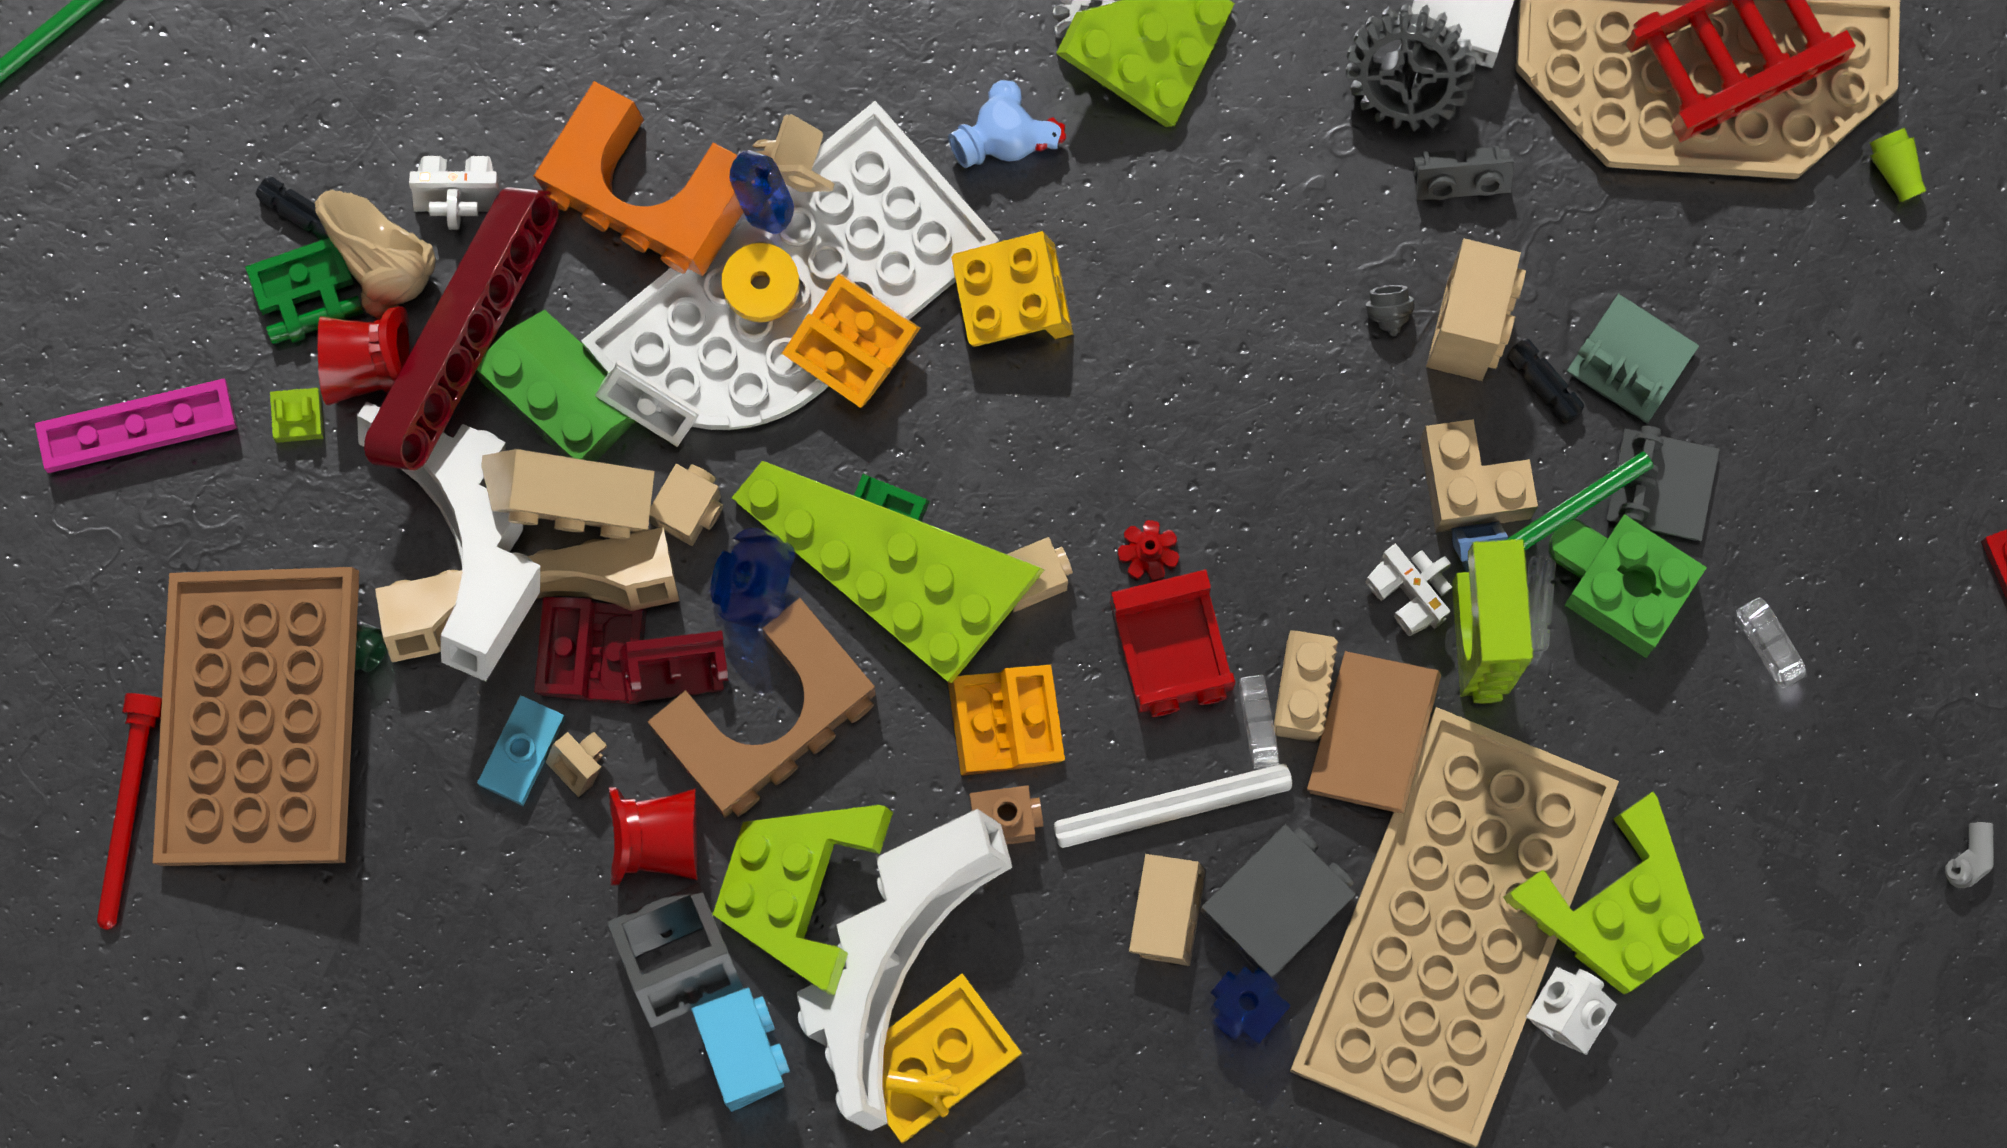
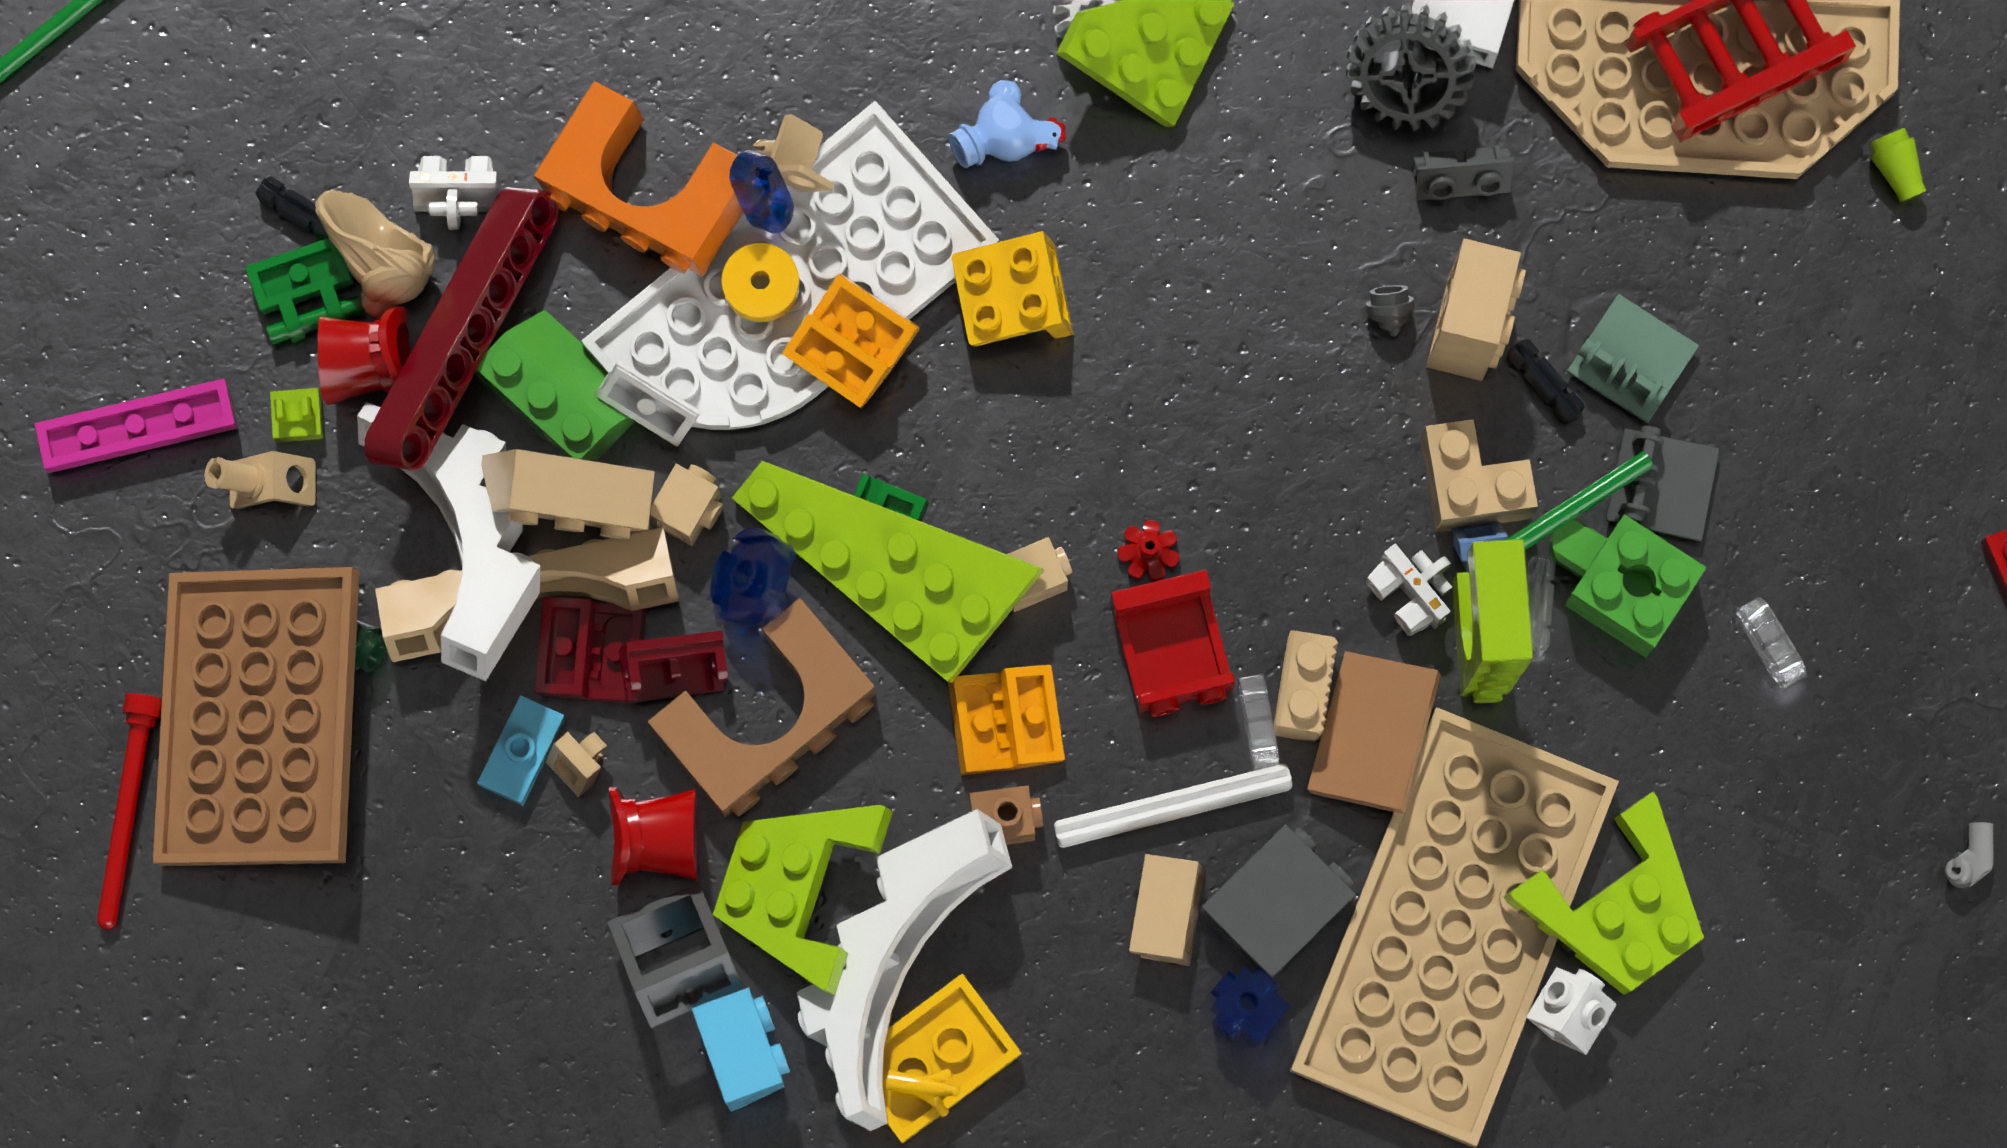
none -> tan bracket [204,451,316,509]

